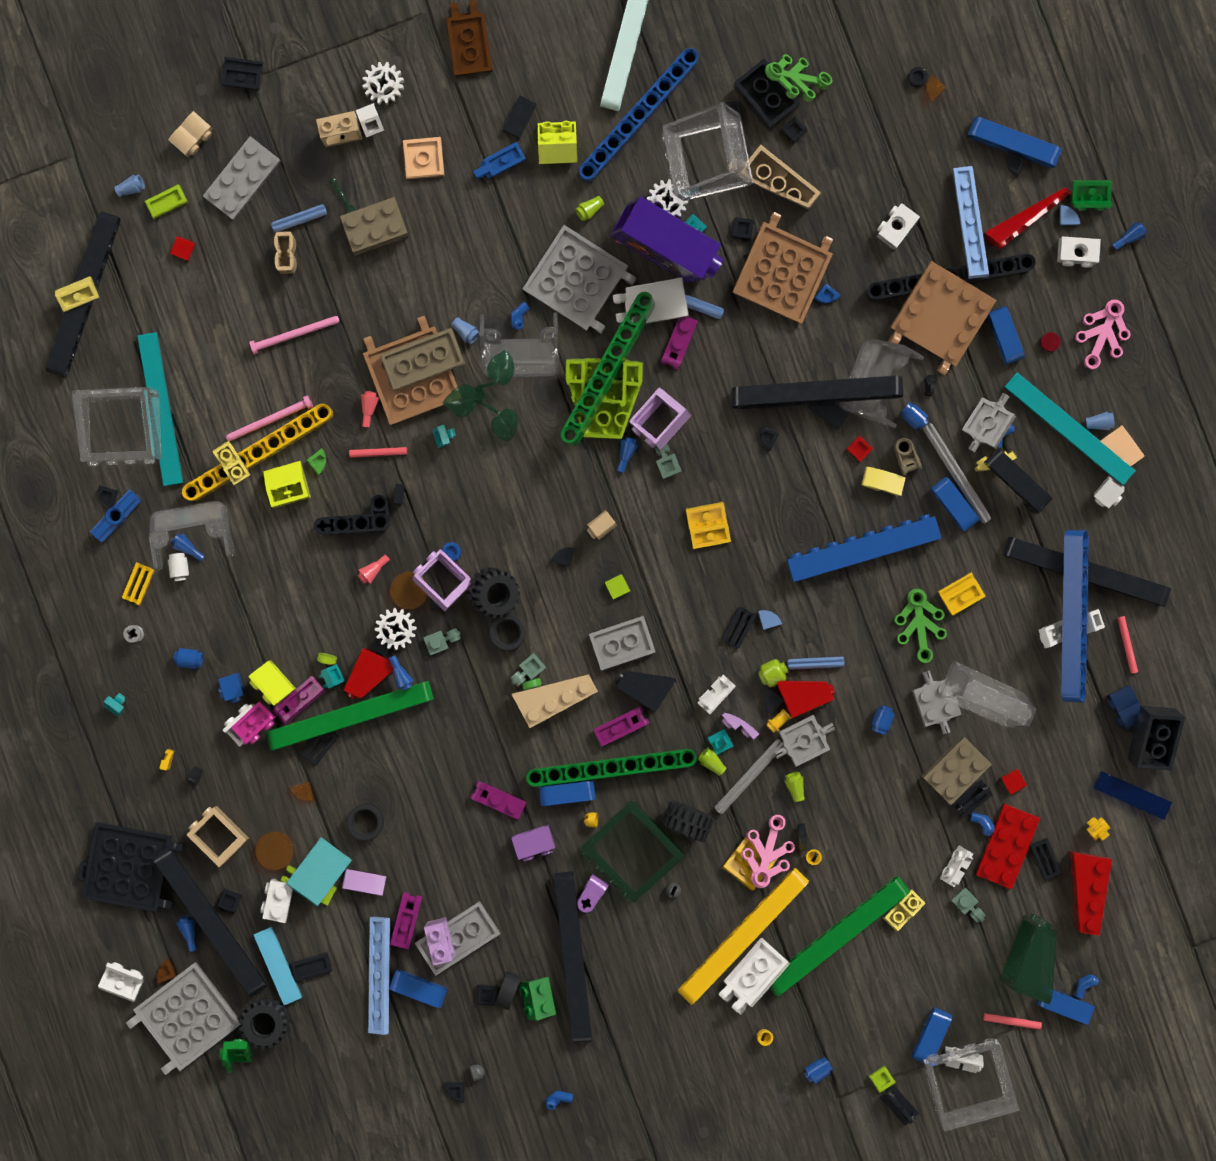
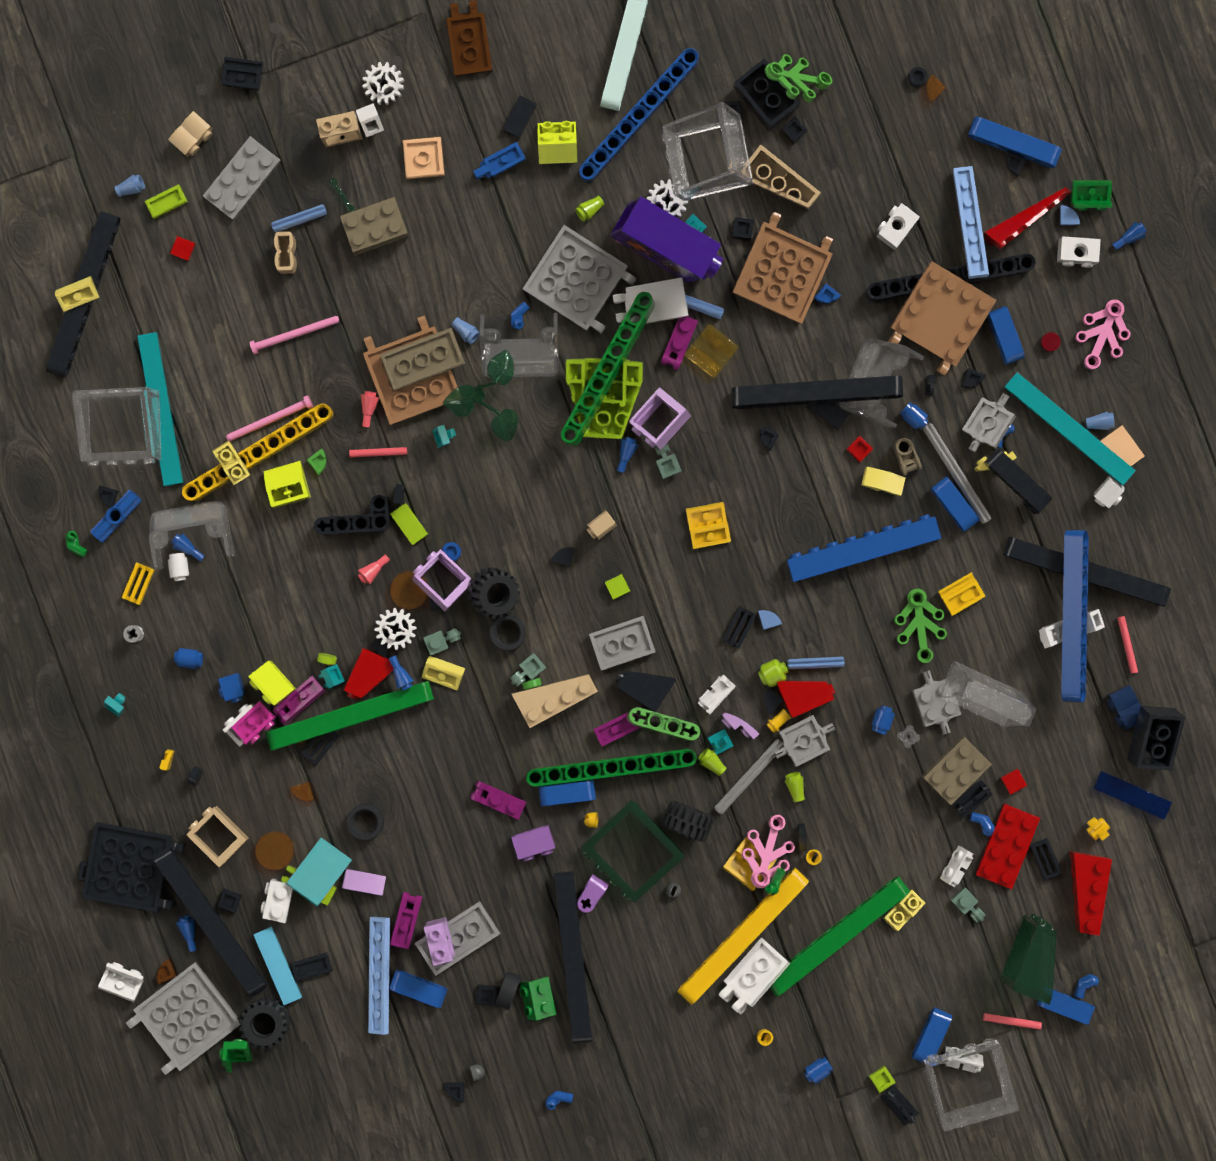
none -> green arm [65,531,88,558]
none -> lime tile [391,503,428,545]
none -> light yellow slope [421,656,465,690]
none -> bright green beam [627,707,700,741]
none -> clear yellow slope [685,323,739,379]
none -> green arm [765,867,786,896]
none -> clear plate [897,725,920,748]
none -> black tile [961,368,986,388]

